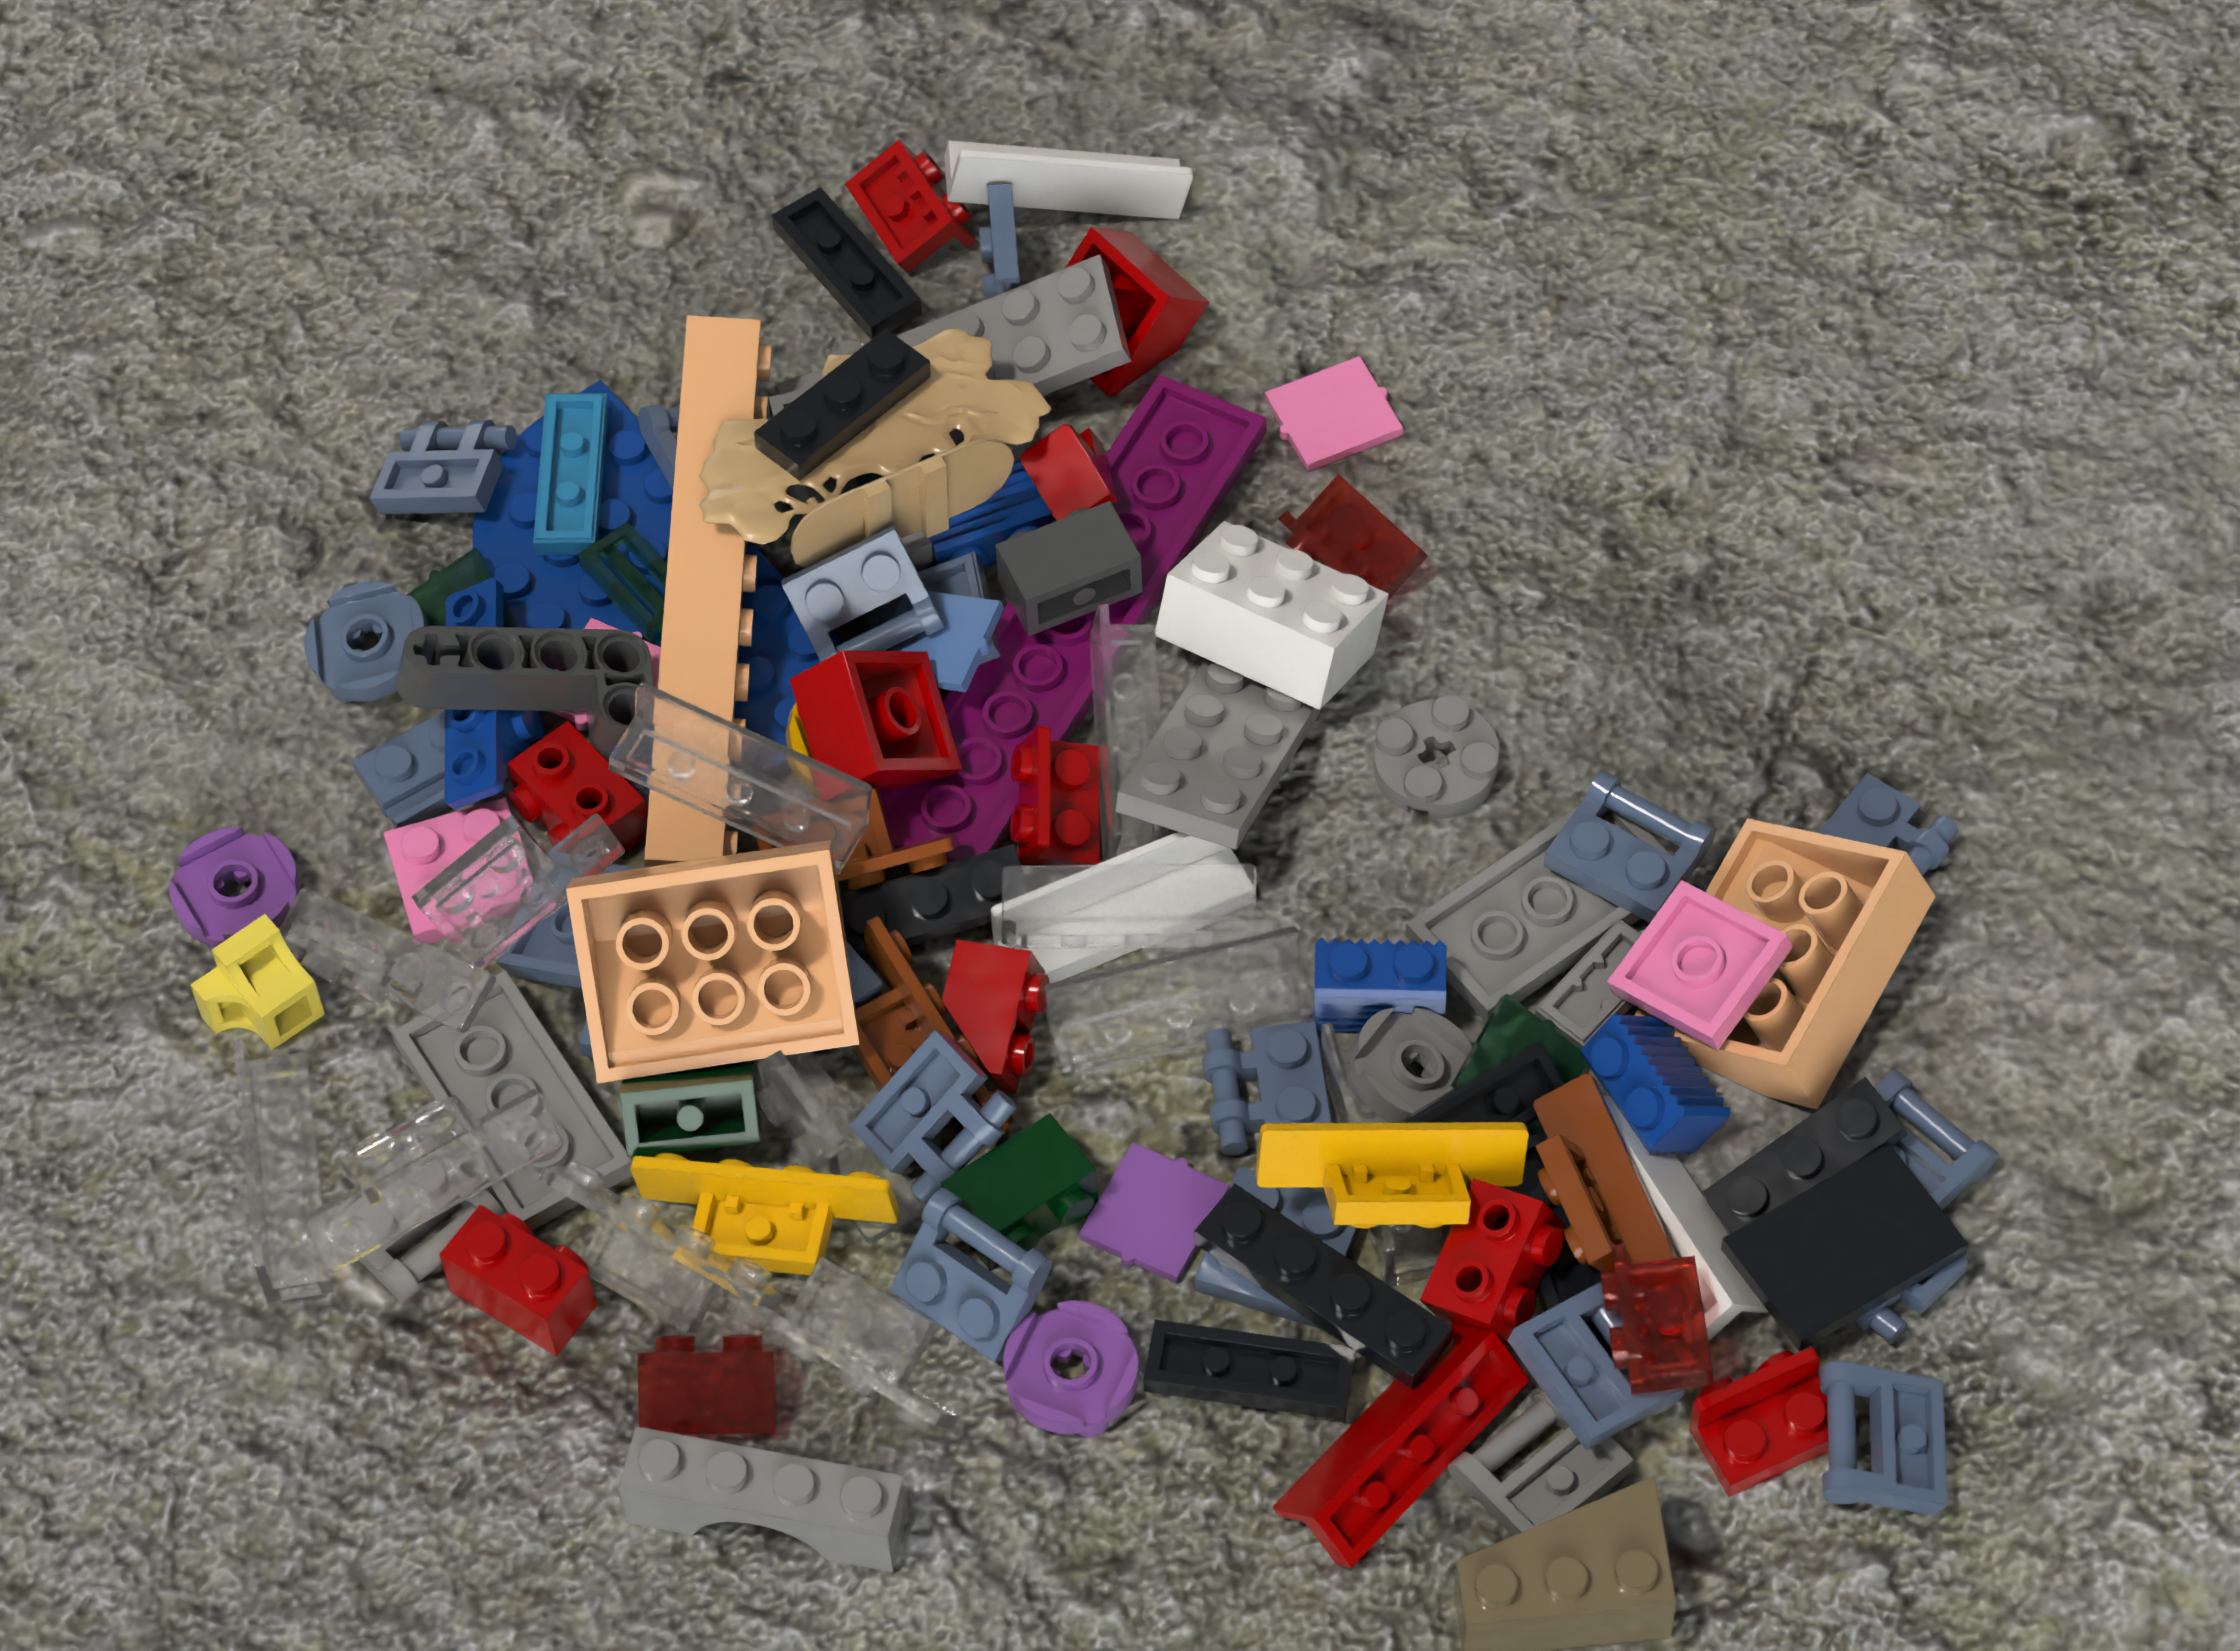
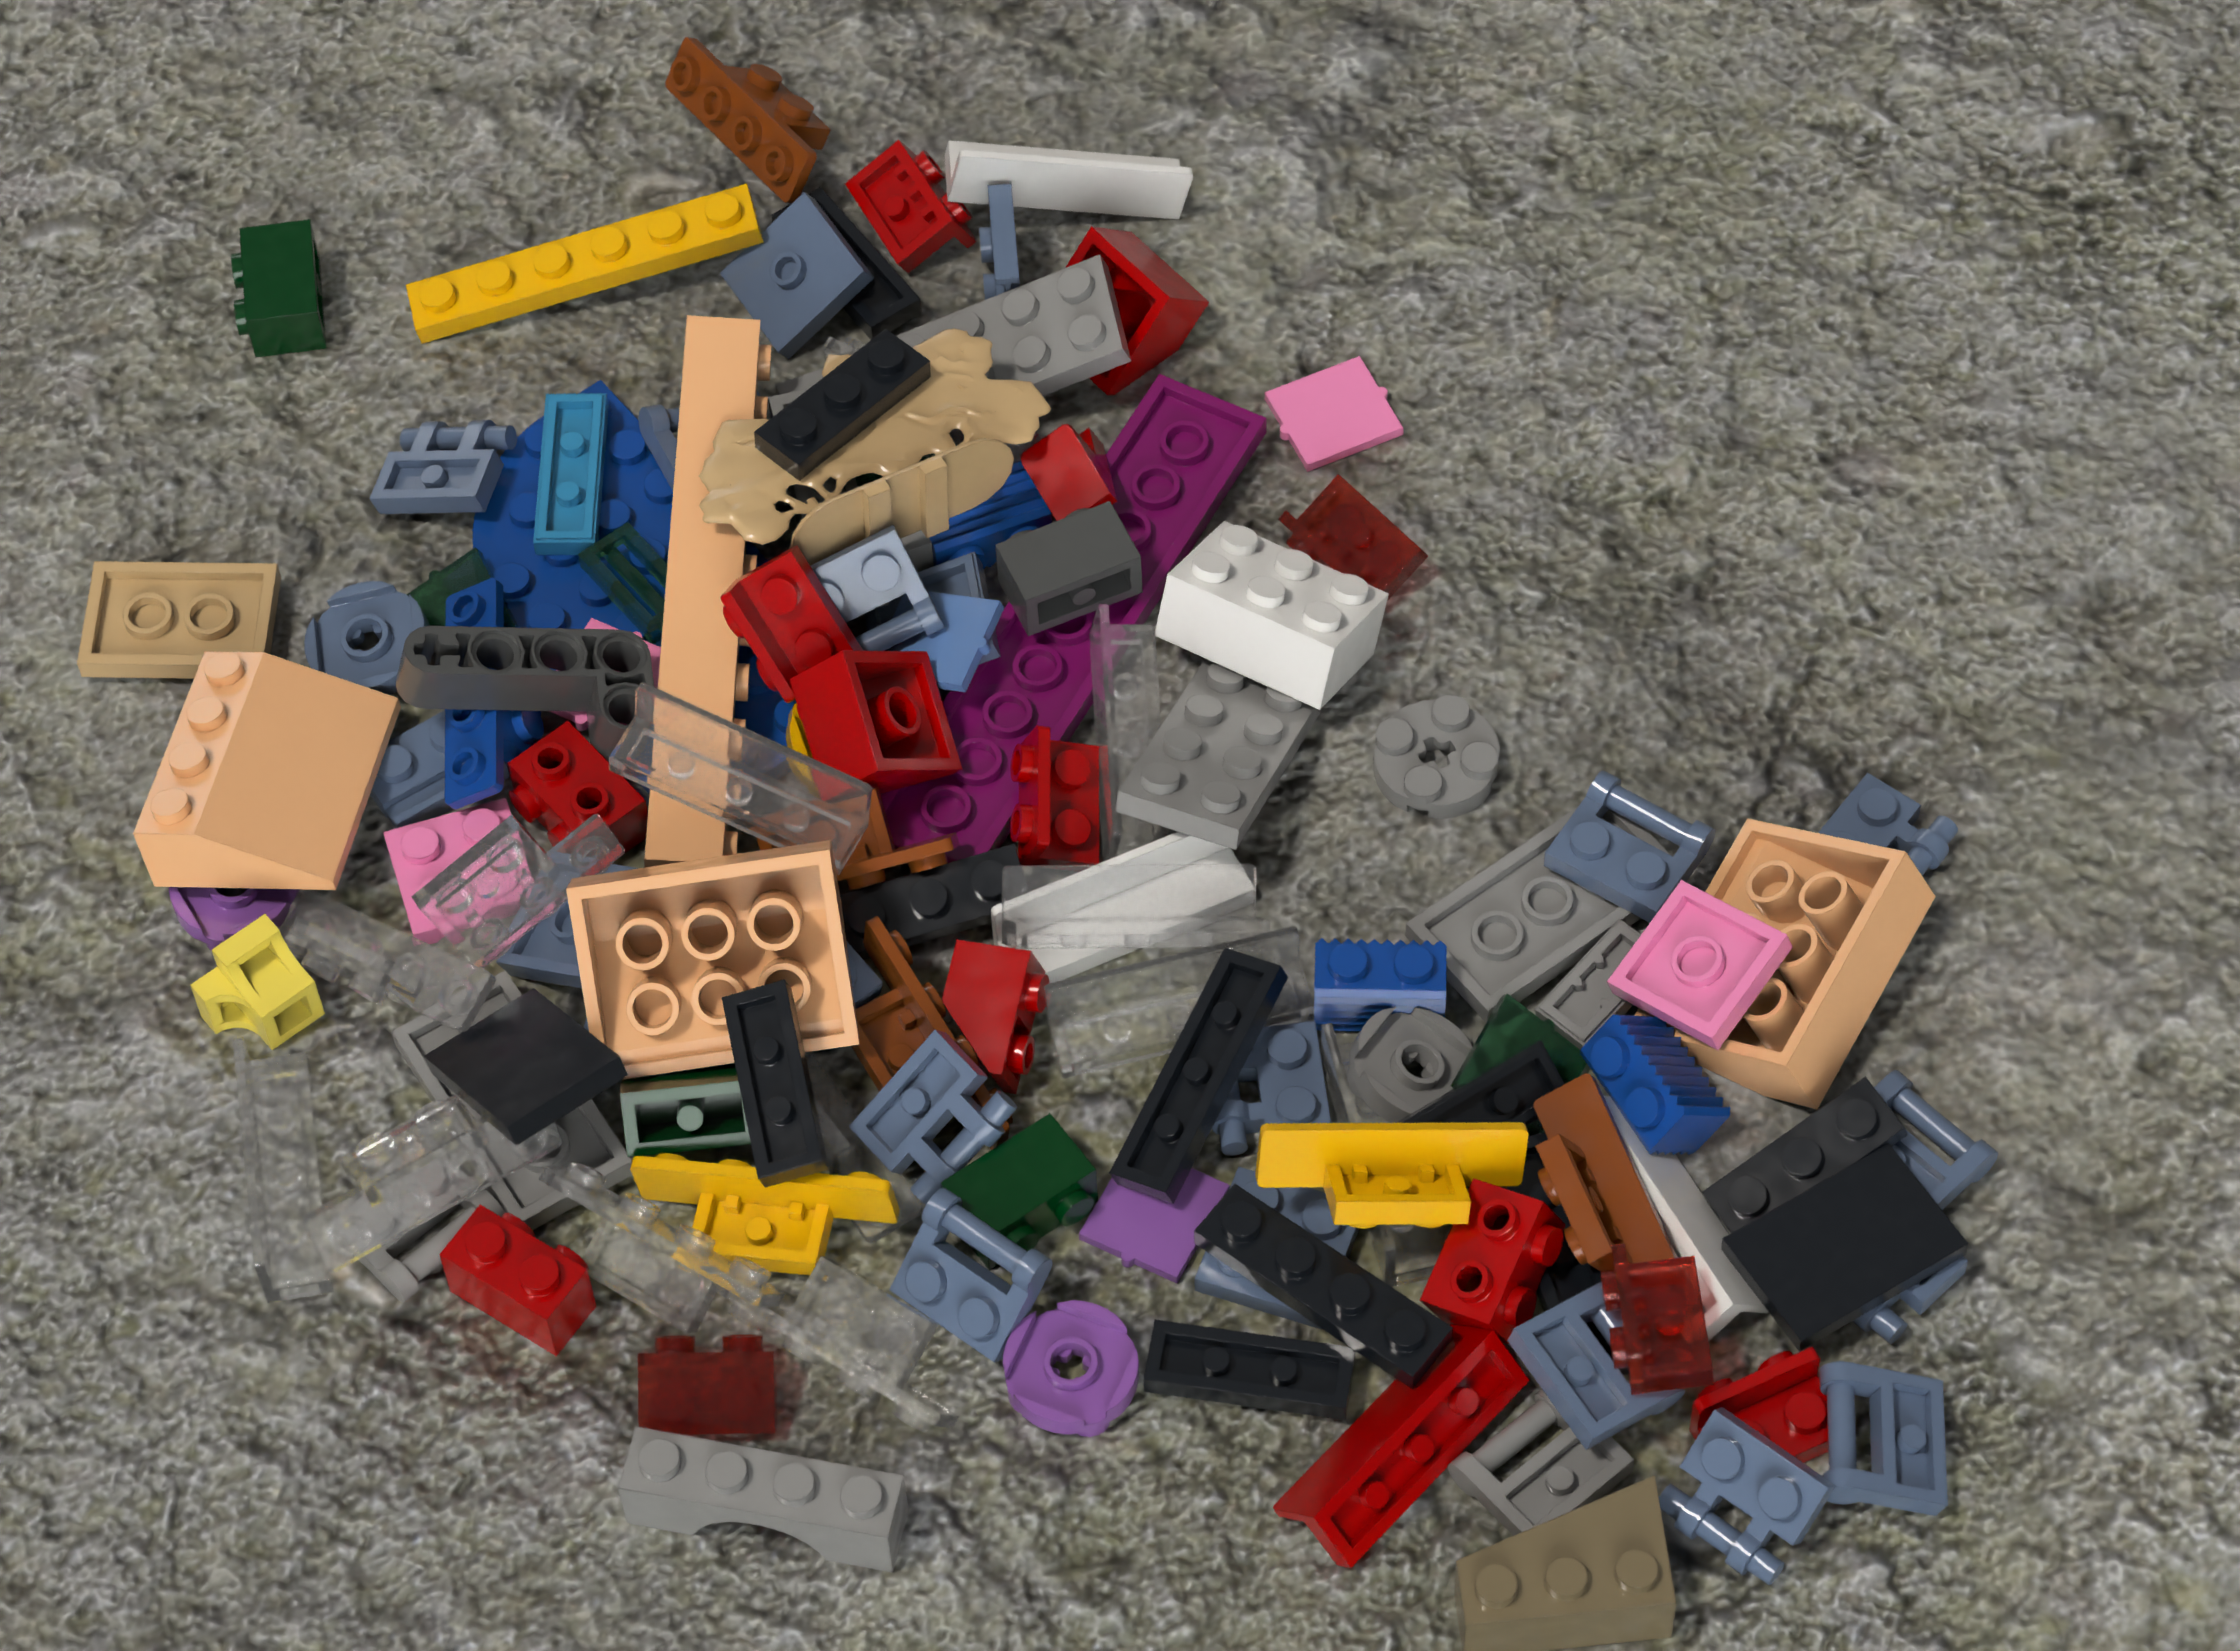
none -> tan plate [77,561,281,679]
none -> light nougat slope [133,651,401,890]
none -> dark green brick [231,219,327,358]
none -> yellow plate [406,183,764,344]
none -> black tile [424,988,628,1145]
none -> dark orange bracket [665,37,831,203]
none -> sand blue plate [720,192,874,359]
none -> red bracket [721,545,863,703]
none -> black plate [722,979,829,1188]
none -> black plate [1109,948,1288,1204]
none -> sand blue plate [1659,1407,1835,1585]

